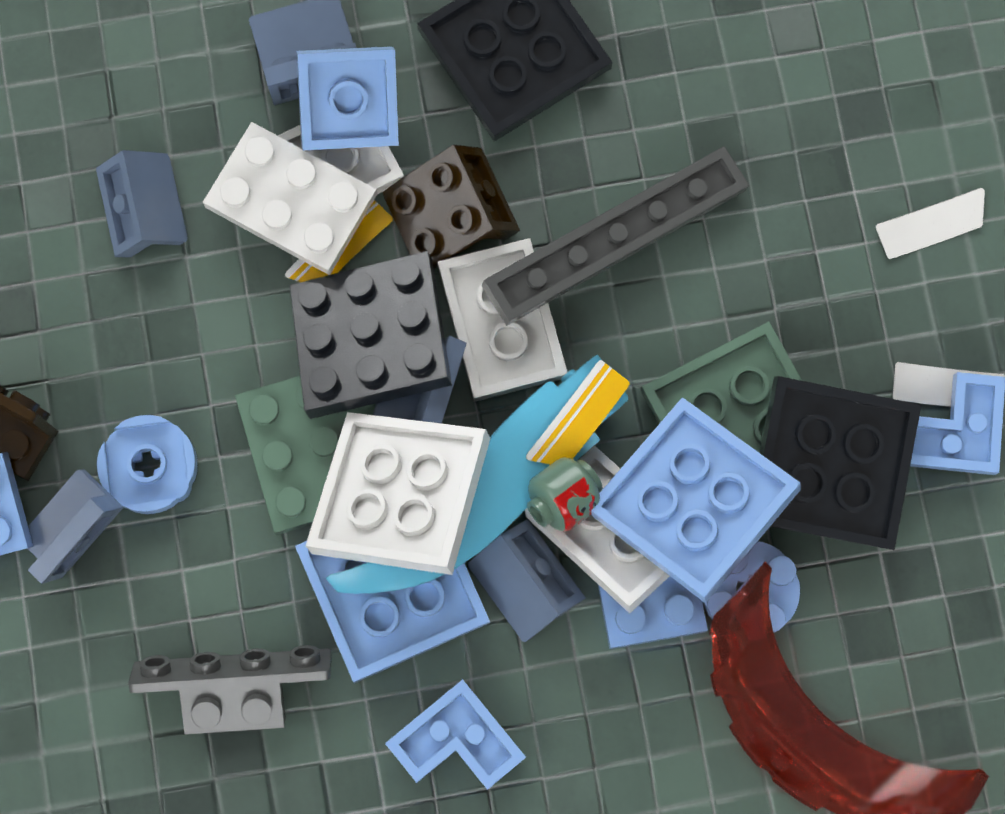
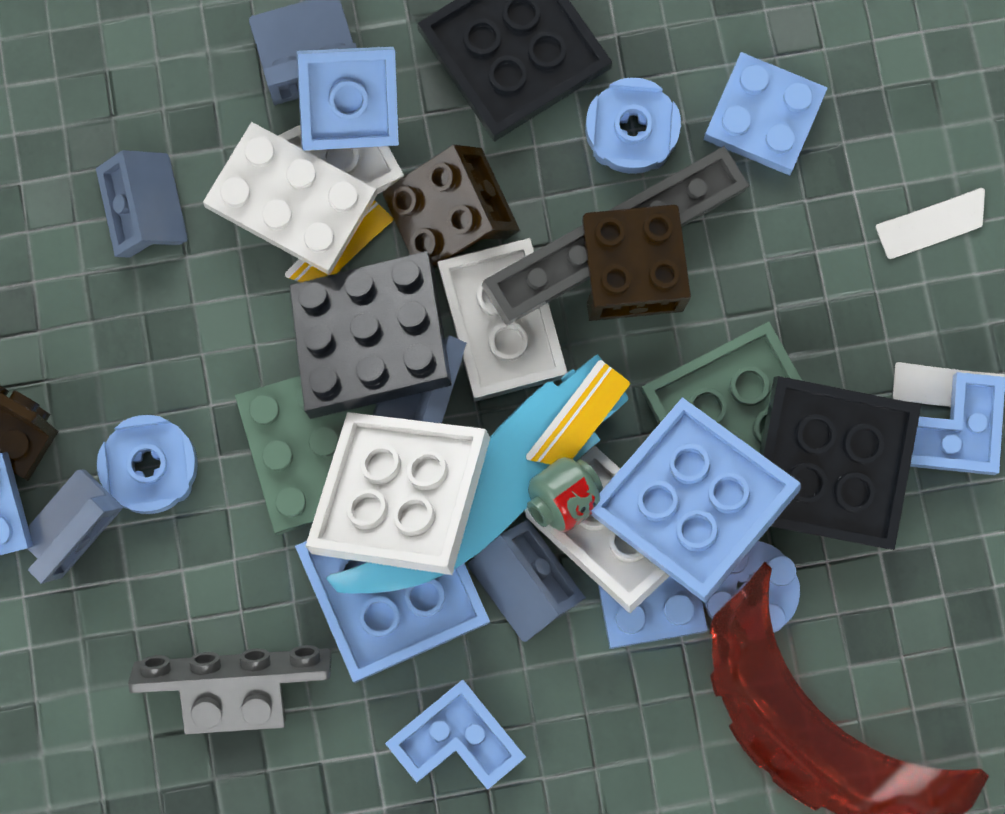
none -> dark brown bracket [582,205,691,321]
none -> light blue plate [586,78,681,174]
none -> light blue plate [703,52,828,176]

